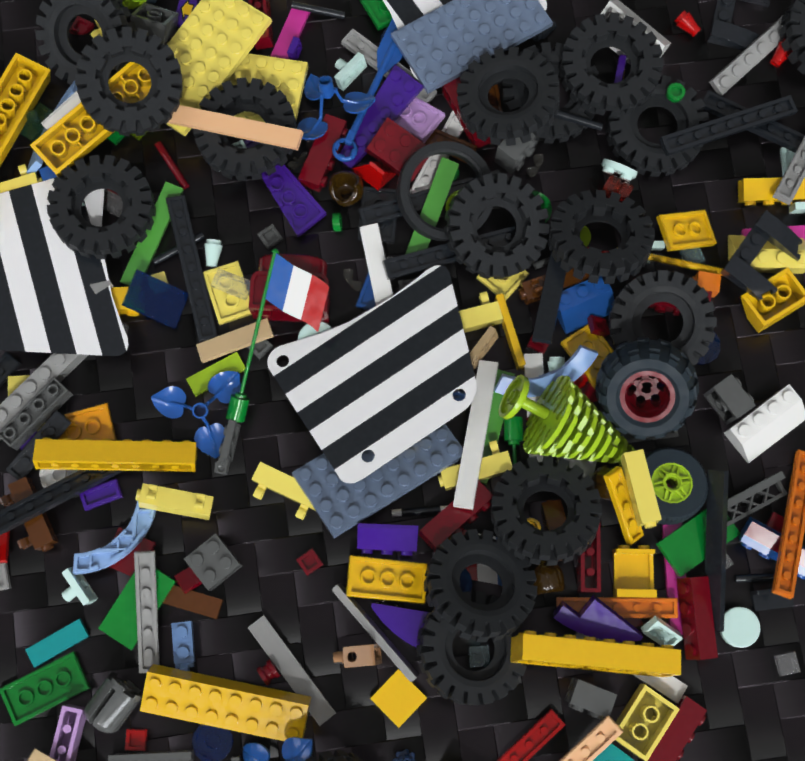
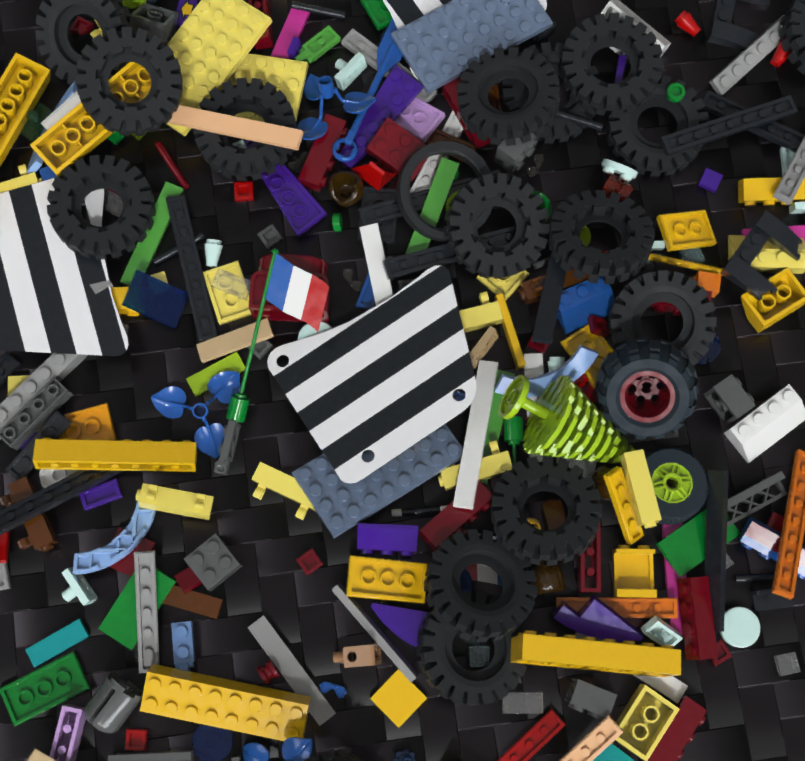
none -> red tile [234,181,254,202]
none -> bright green hinge [295,25,341,63]
none -> blue piece [319,681,347,698]
none -> clear tile [502,692,543,714]
none -> dark purple tile [698,168,723,193]
none -> dark red tile [711,638,732,666]

